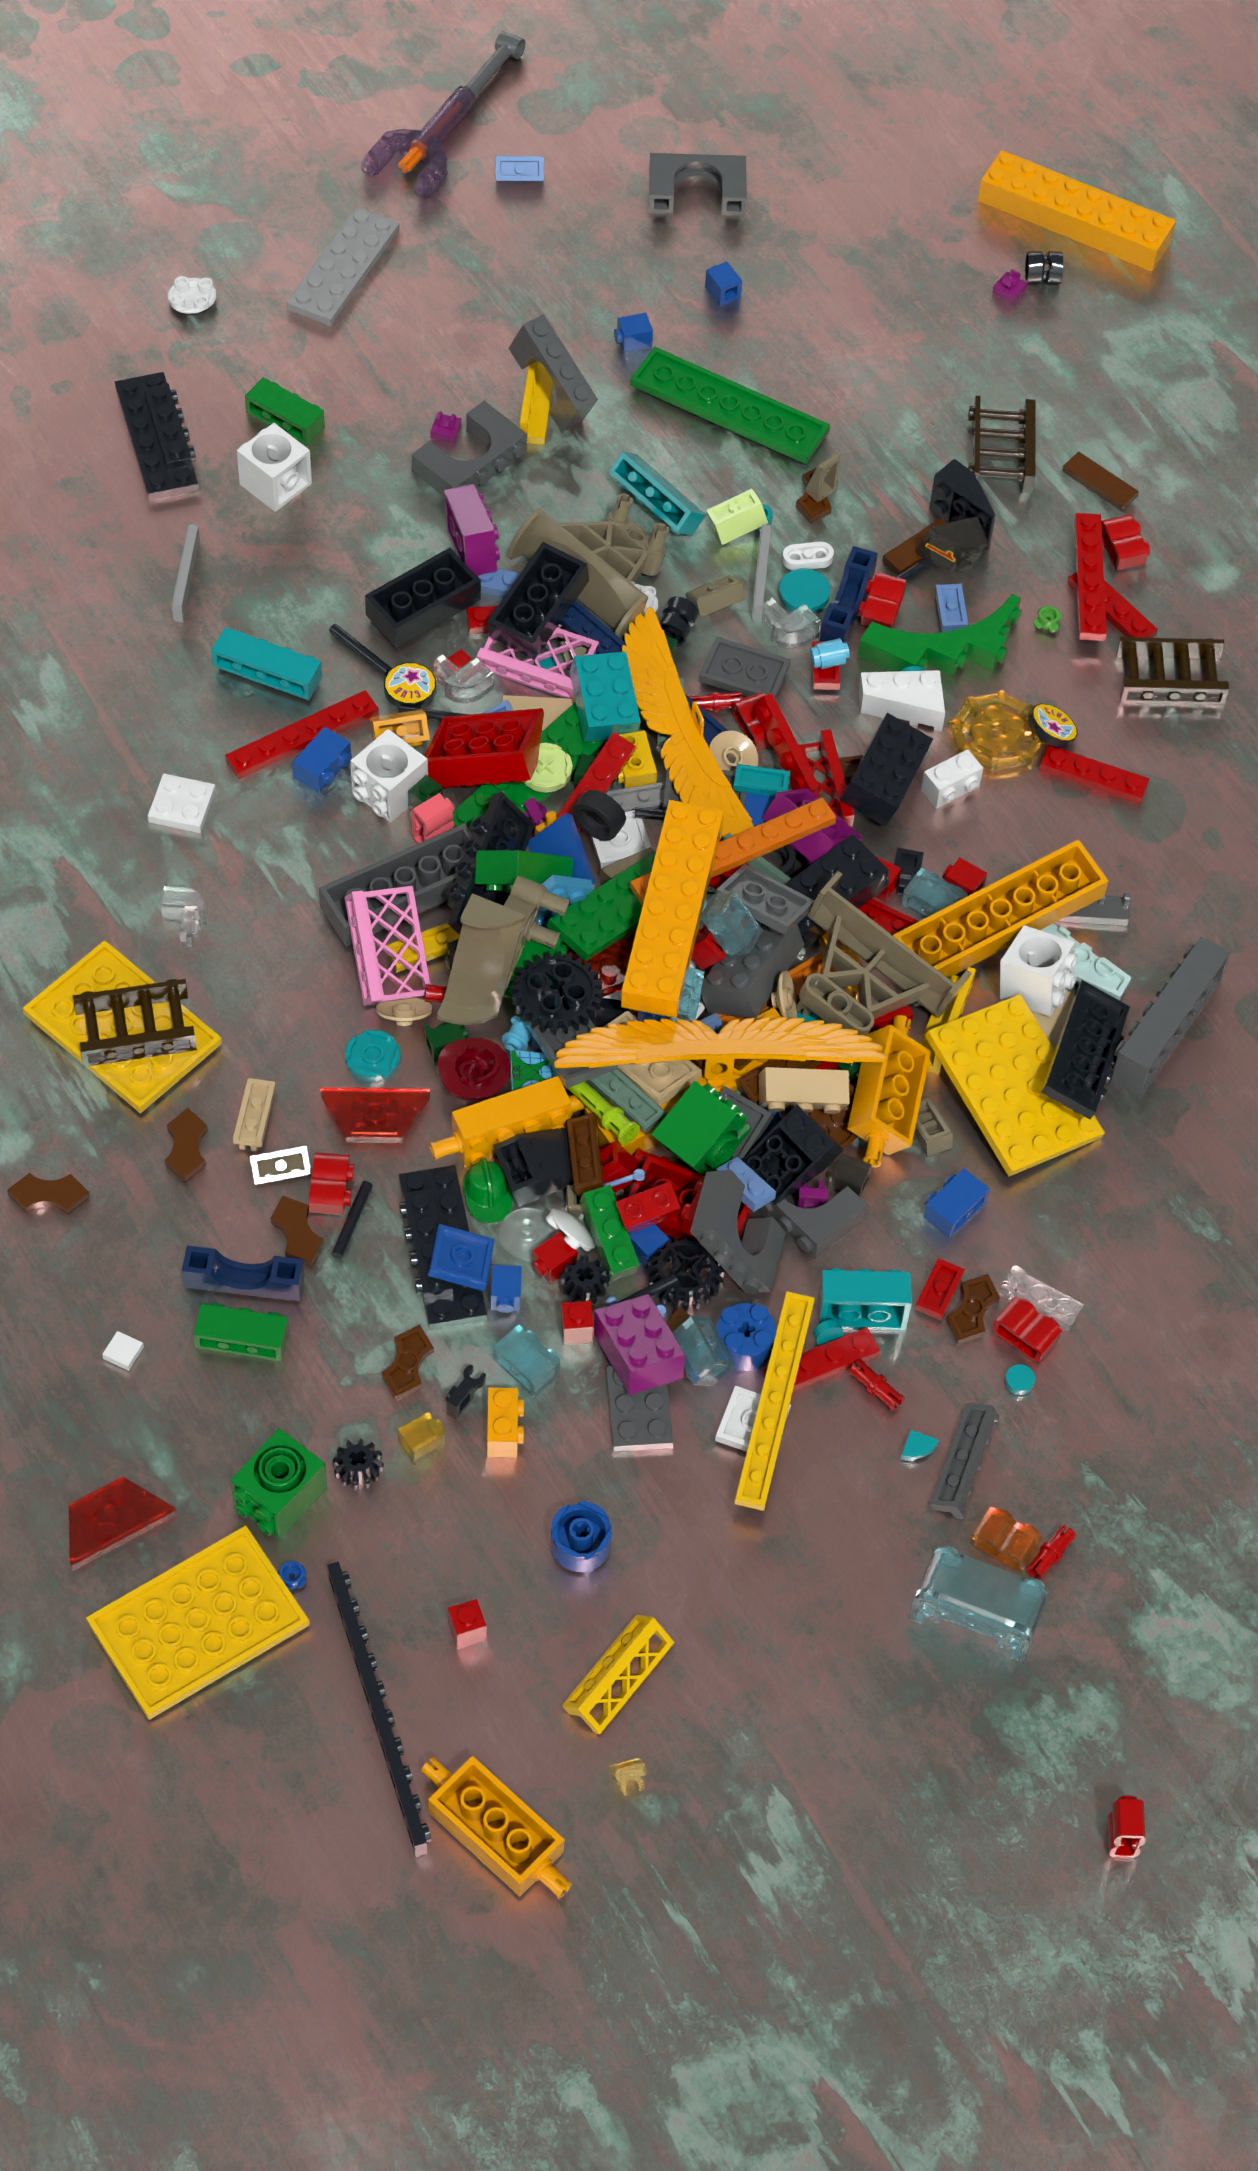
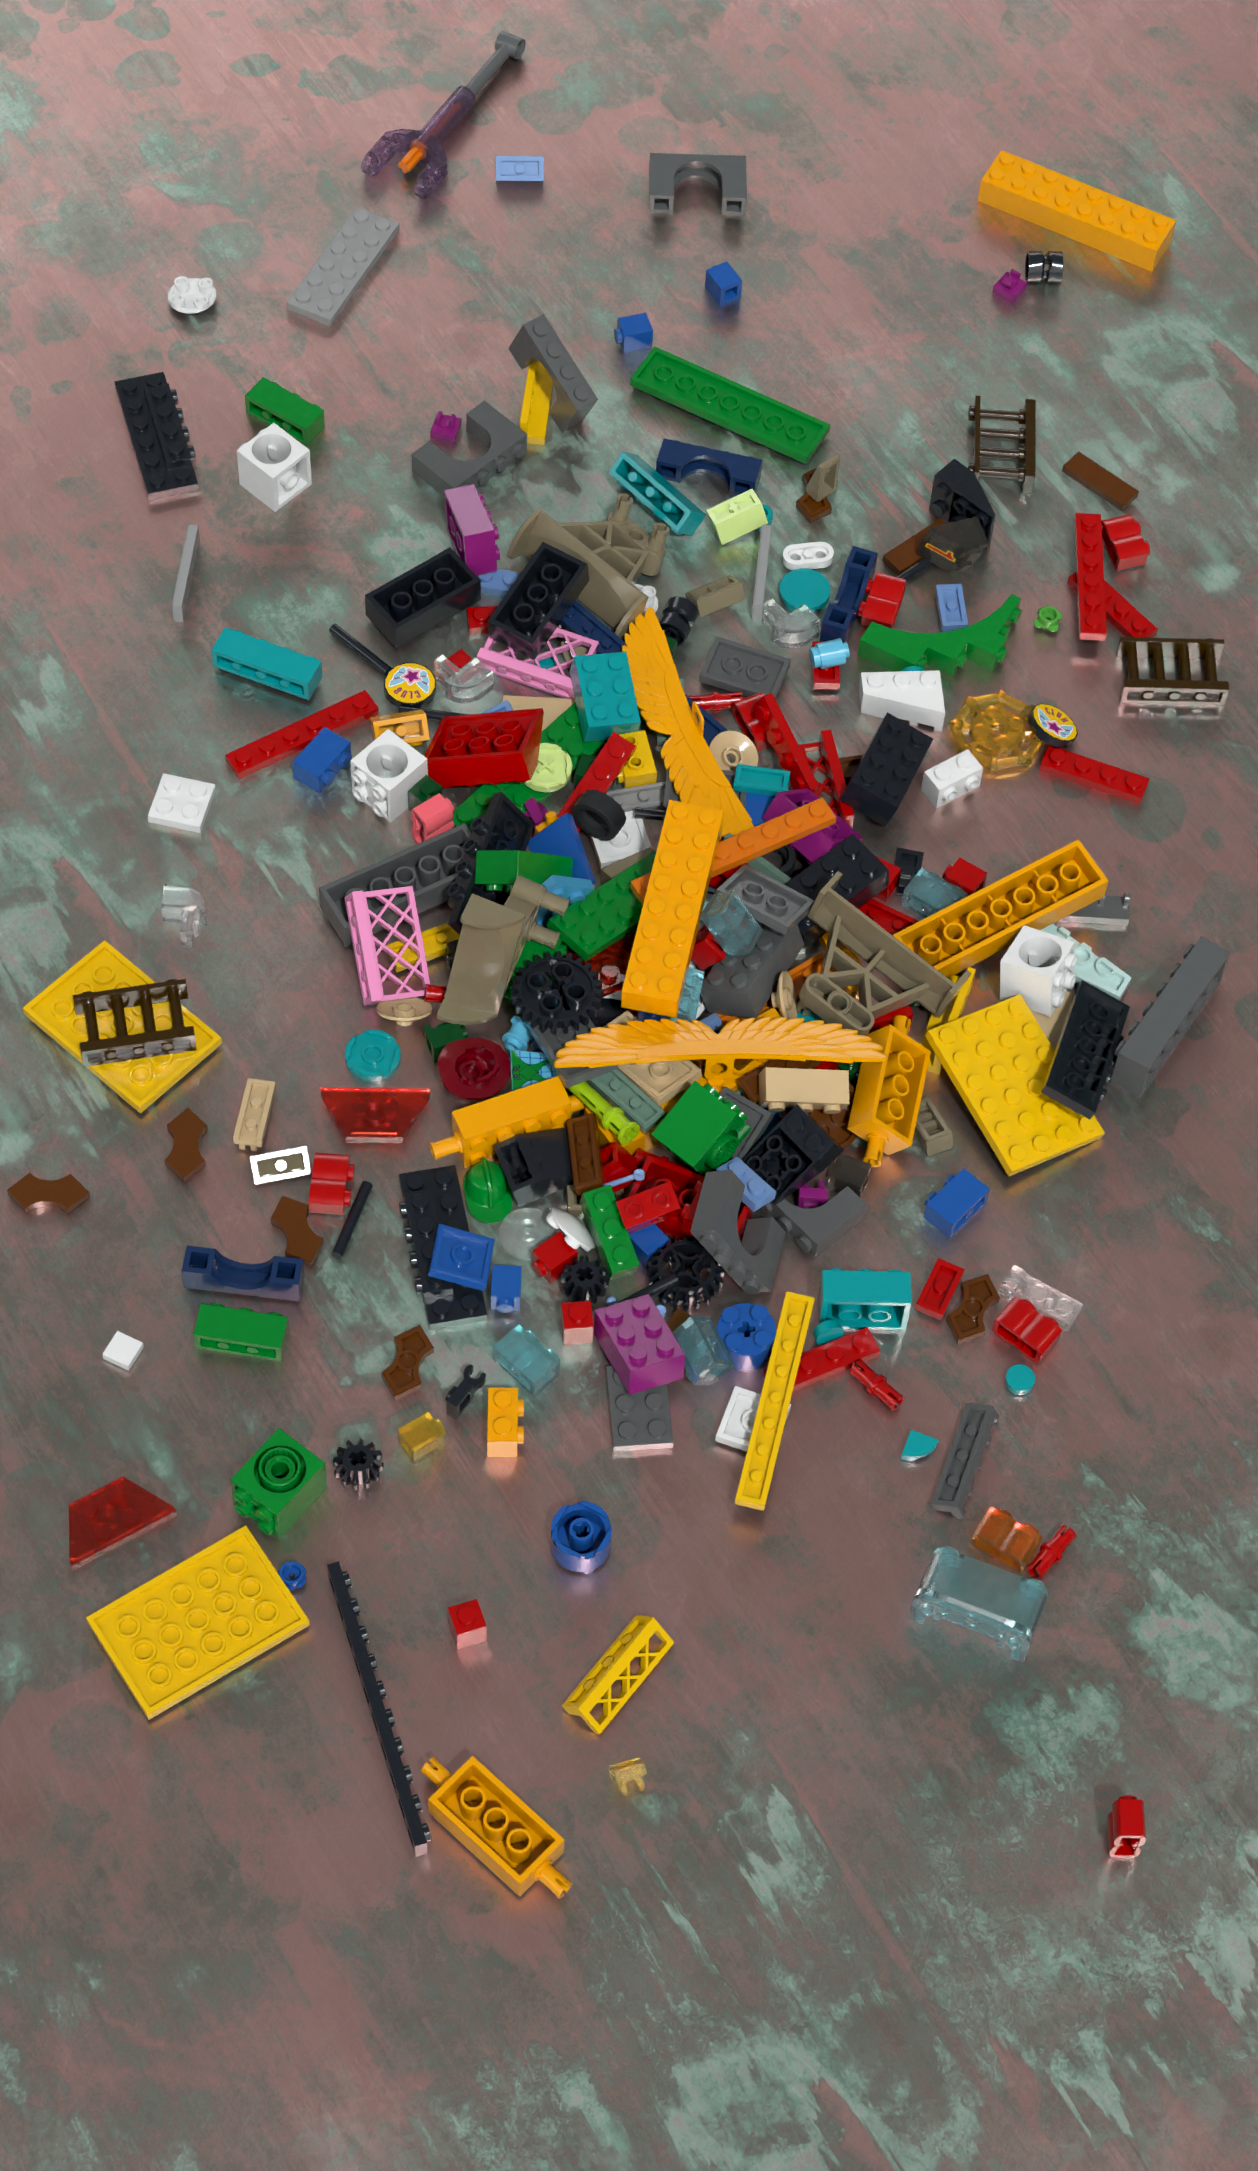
none -> dark blue arch [656,438,762,495]

